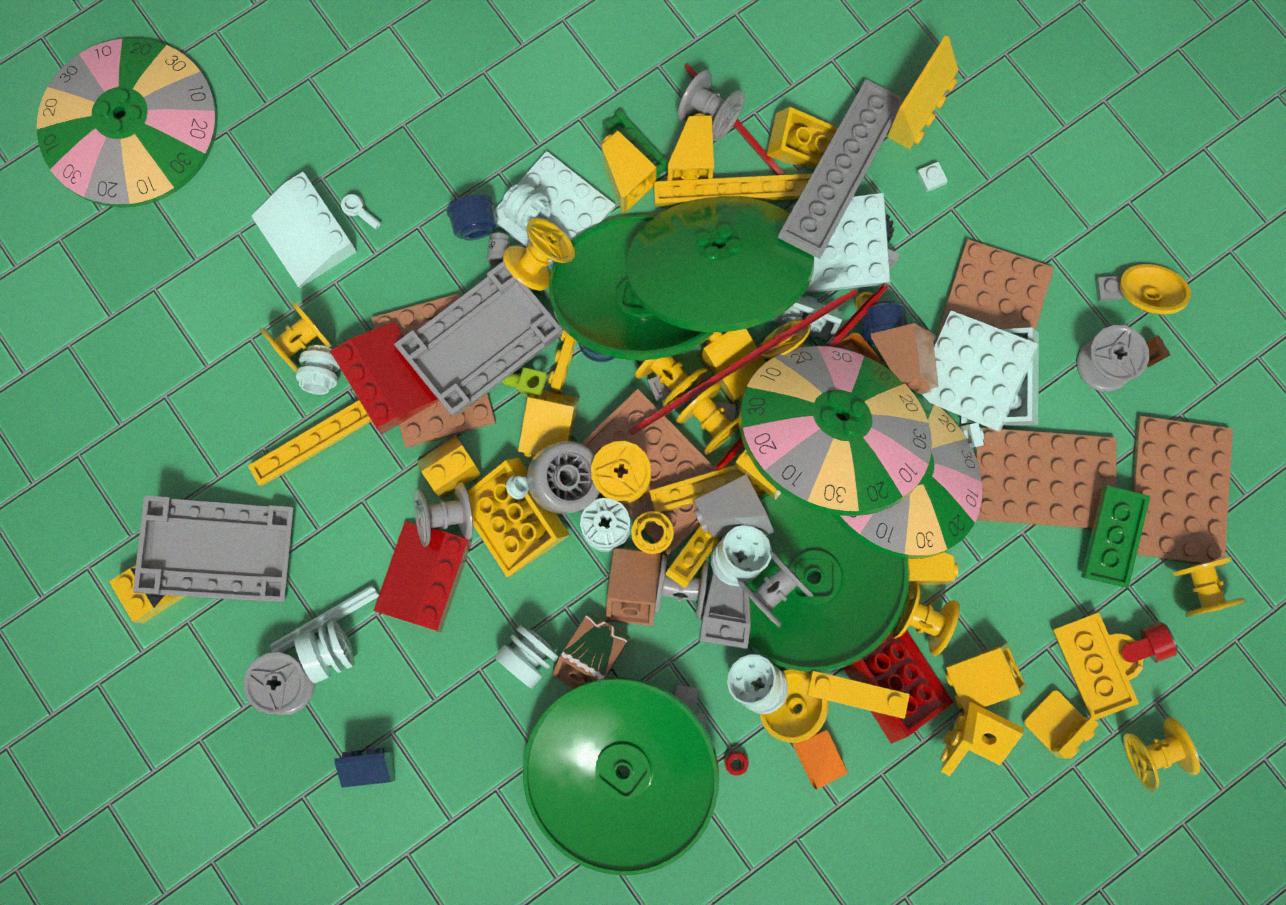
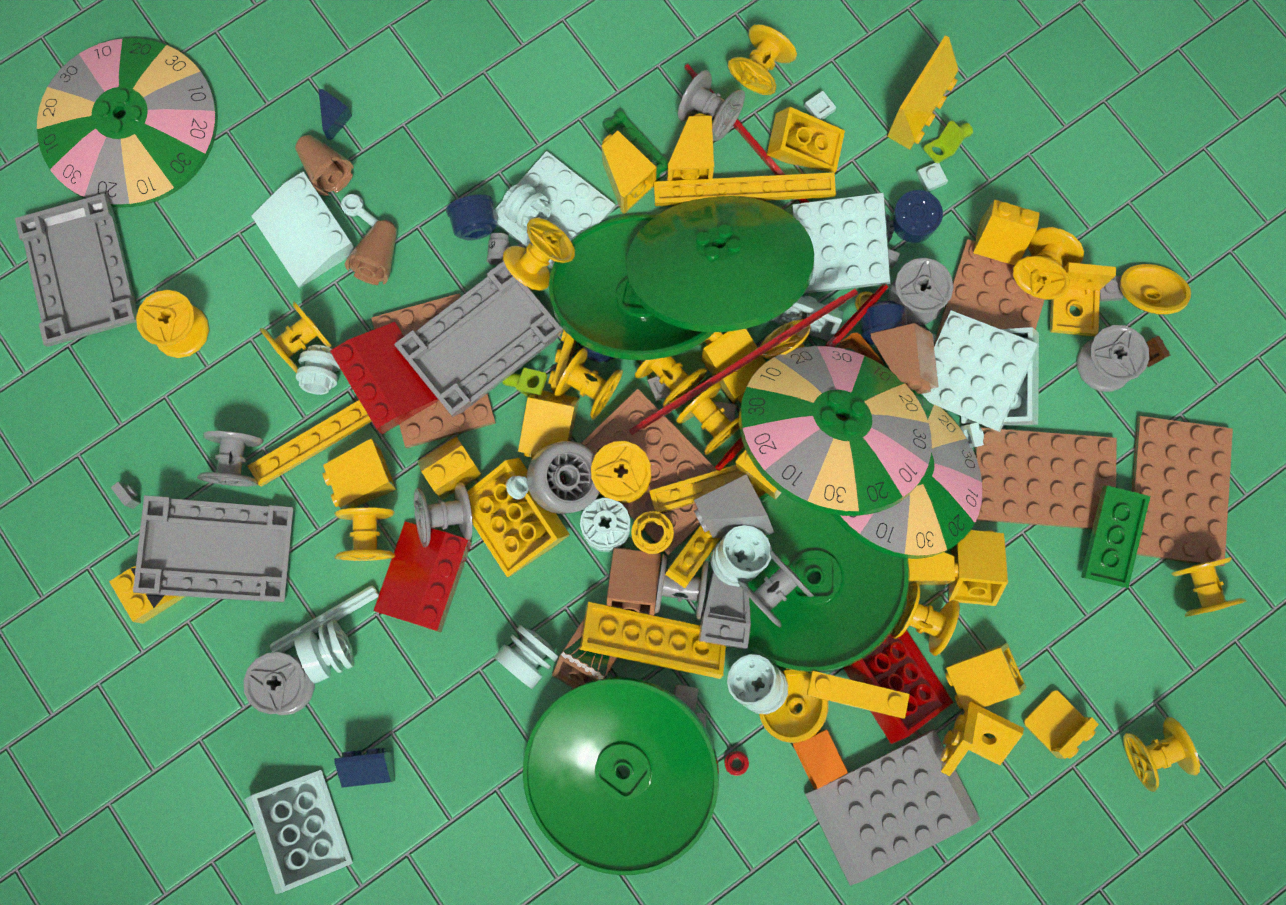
light grey plate [778,79,905,259] -> none
yellow plate [1052,612,1178,720] -> none
none -> light grey slope [15,194,138,347]
none -> light grey plate [111,482,140,509]
none -> yellow piece [136,290,209,358]
none -> light grey piece [197,431,264,487]
none -> light aqua slope [245,770,353,894]
none -> nougat cone [295,135,354,196]
none -> dark blue slope [318,89,352,140]
none -> yellow slope [322,439,397,509]
none -> yellow piece [334,508,395,561]
none -> nougat cone [345,220,397,285]
none -> yellow piece [554,347,623,420]
none -> yellow plate [580,602,726,679]
none -> yellow piece [728,25,797,95]
none -> light aqua plate [804,91,836,120]
none -> light grey slope [804,729,980,886]
none -> light grey piece [887,258,954,325]
none -> dark blue wheel [892,190,943,243]
none -> lime bracket [923,120,973,164]
none -> yellow slope [948,530,1008,606]
none -> yellow slope [973,200,1040,265]
none -> yellow piece [1013,227,1084,300]
none -> yellow bracket [1050,263,1116,337]

